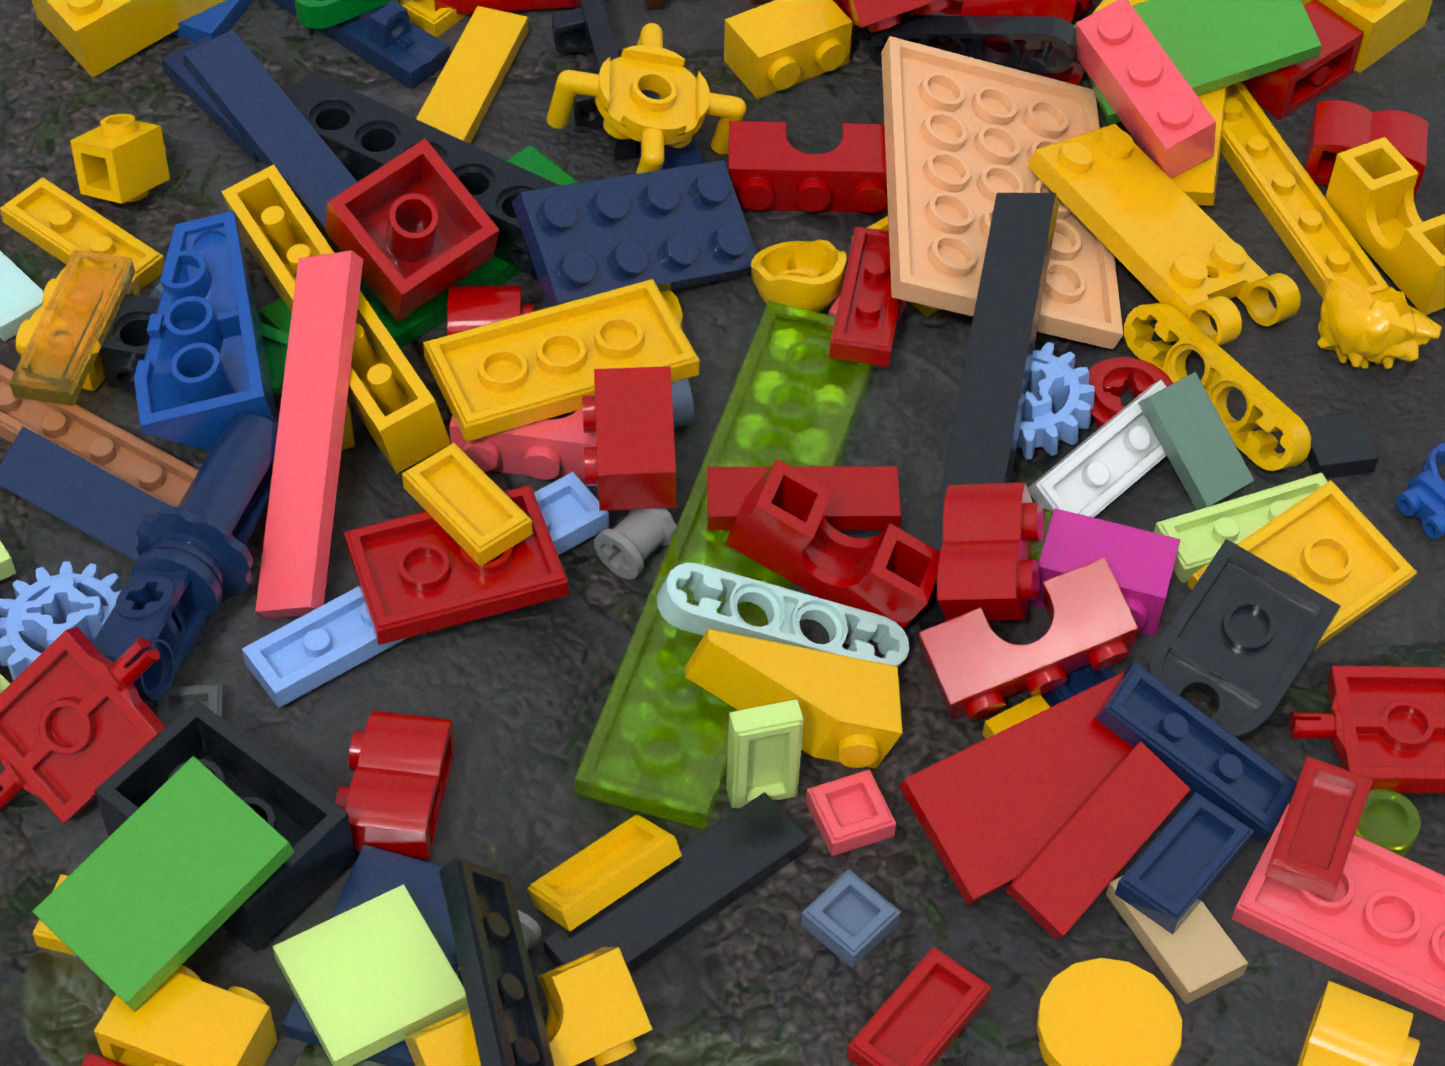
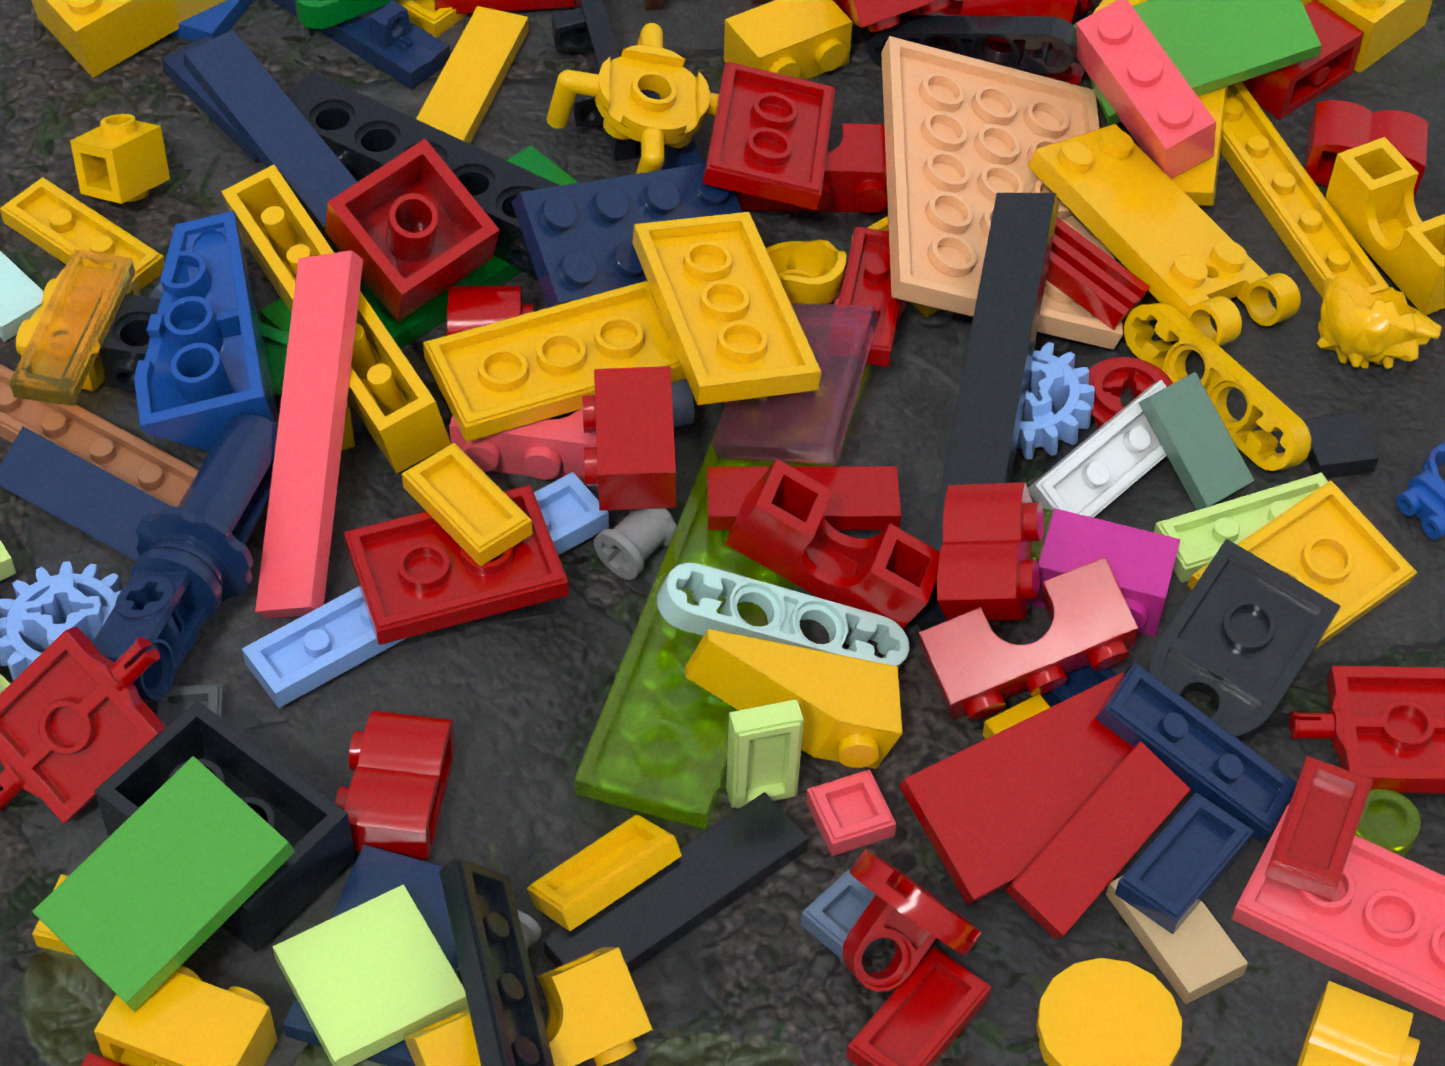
none -> yellow plate [632,212,821,405]
none -> red tile [702,62,835,211]
none -> clear pink tile [712,303,878,464]
none -> red tile [842,849,983,992]
none -> red tile [1046,217,1150,330]

